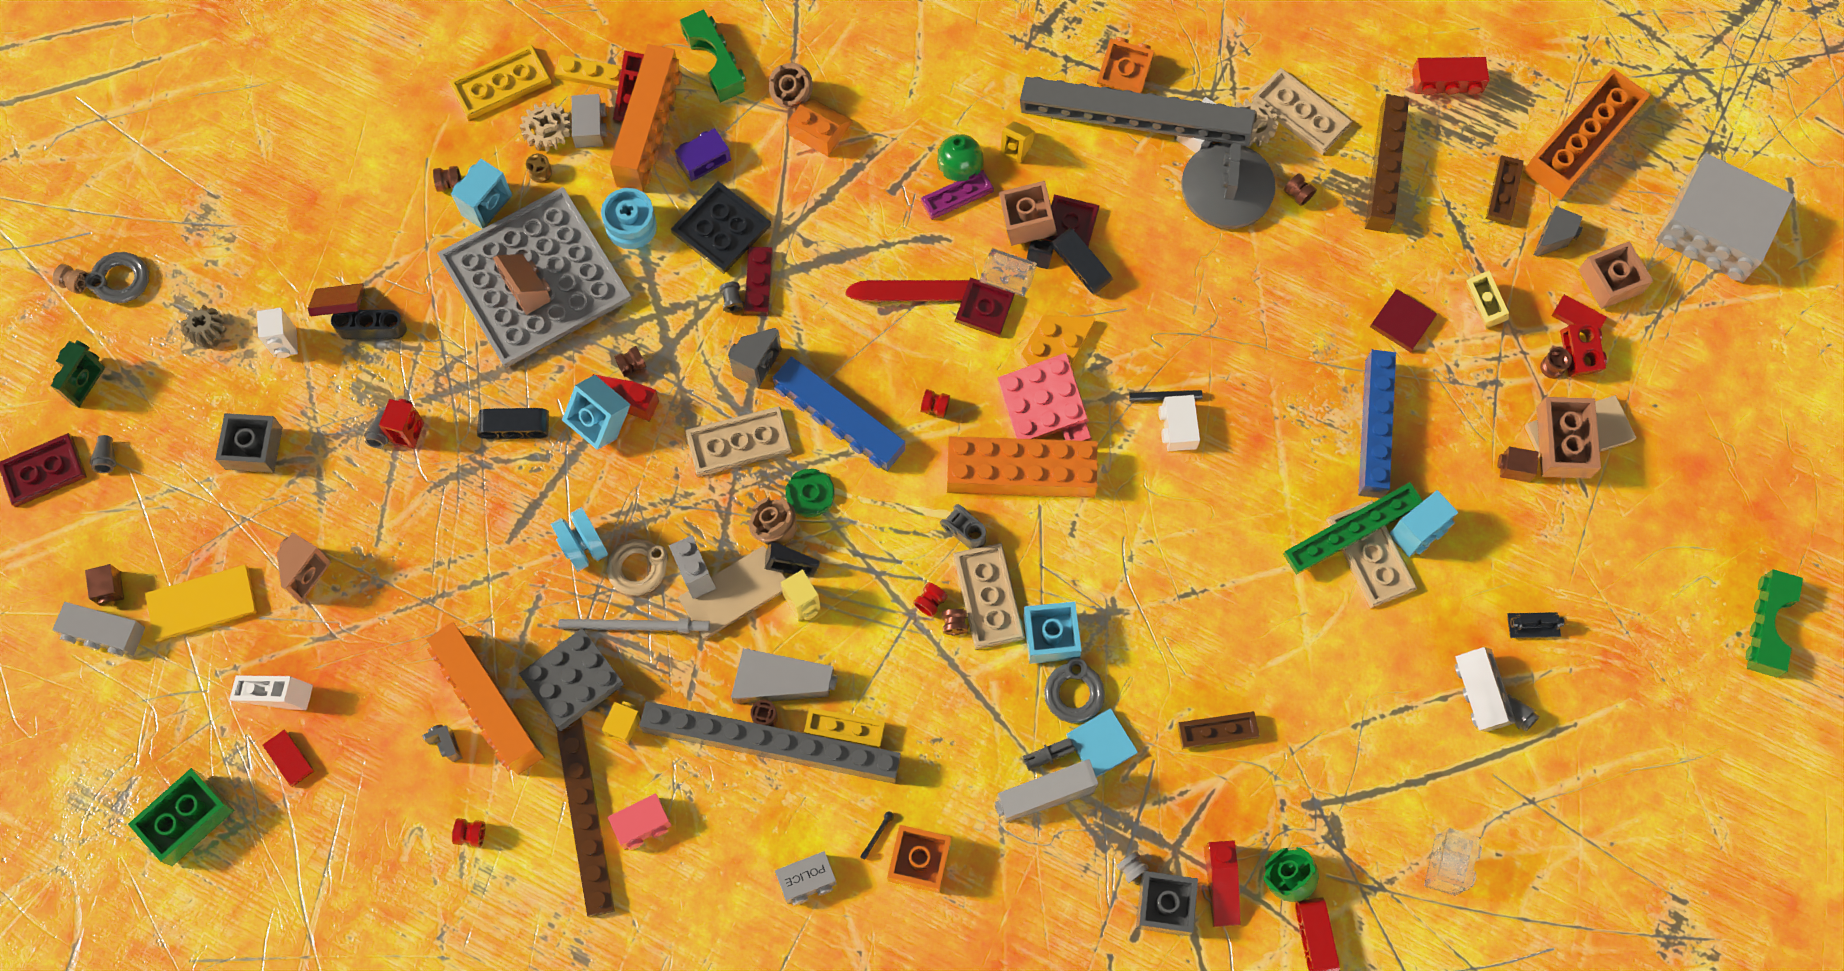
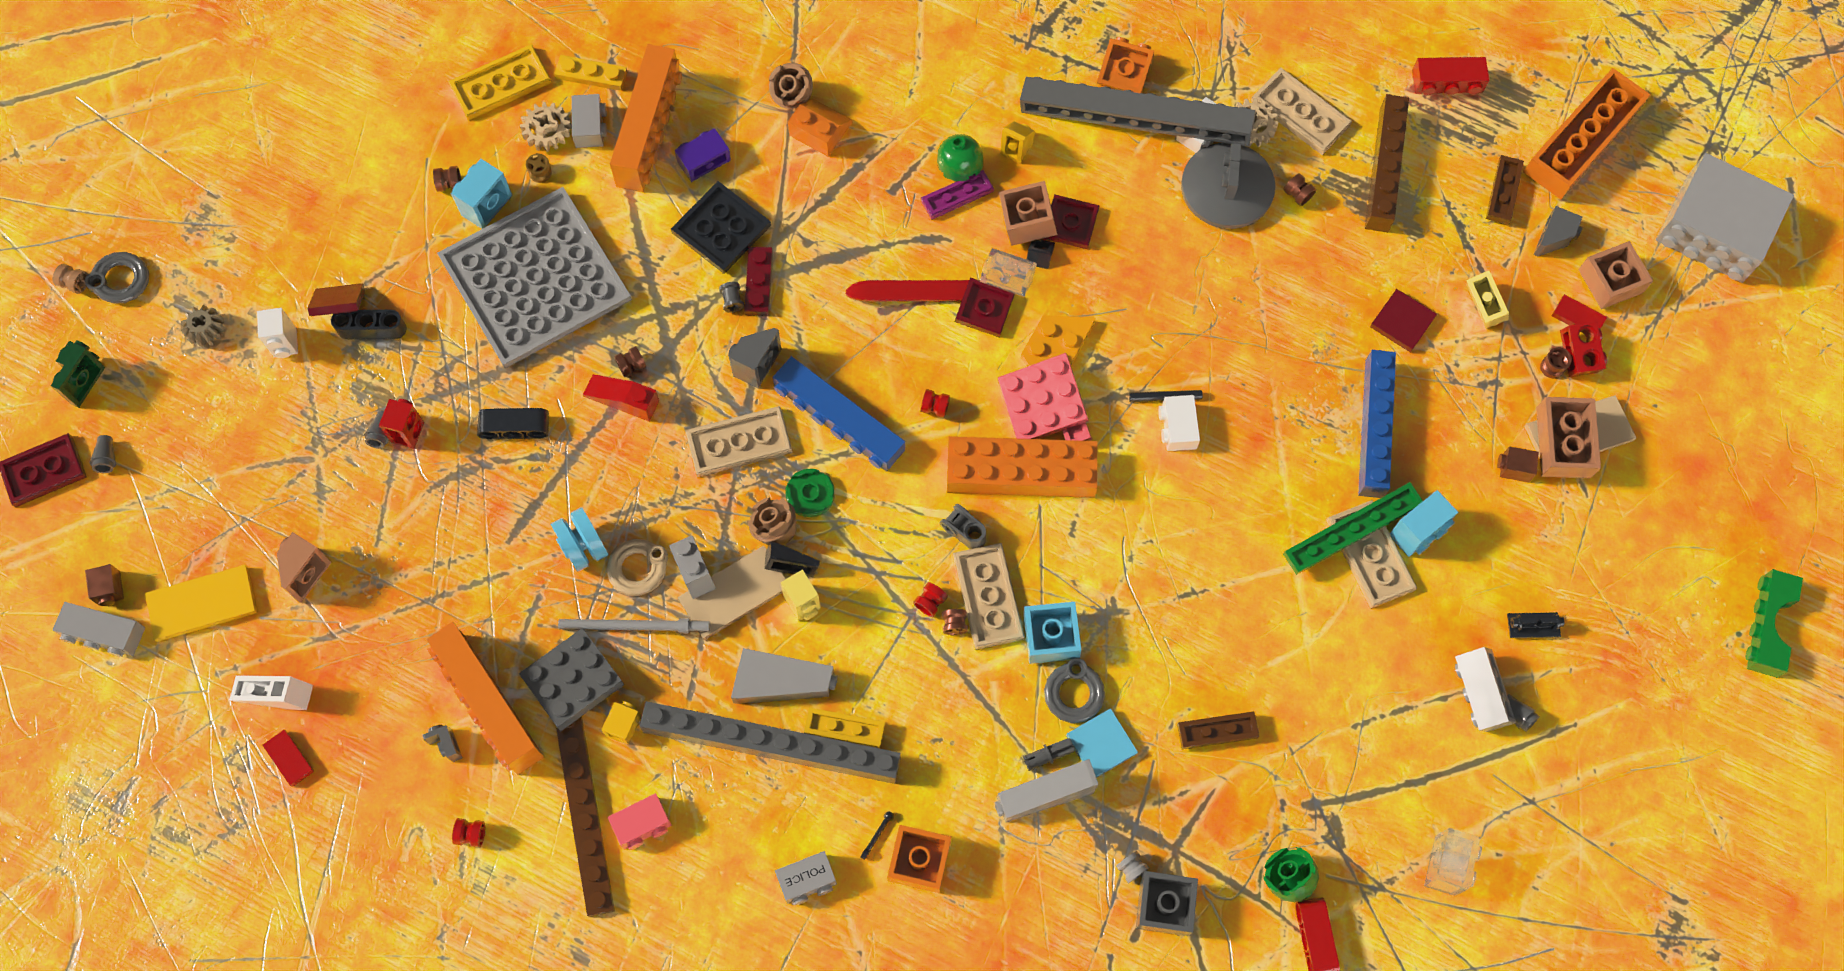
green brick [128,768,235,867] -> none
dark grey brick [215,413,283,473] -> none
nougat slope [493,254,551,315] -> none
medium azure brick [562,375,631,450] -> none
medium azure wheel [601,188,657,249] -> none
red slope [613,50,644,121] -> none
green arch [679,9,746,103] -> none
copper wheel [750,700,778,727] -> none
black beam [1051,228,1113,295] -> none
red slope [1204,840,1241,927] -> none

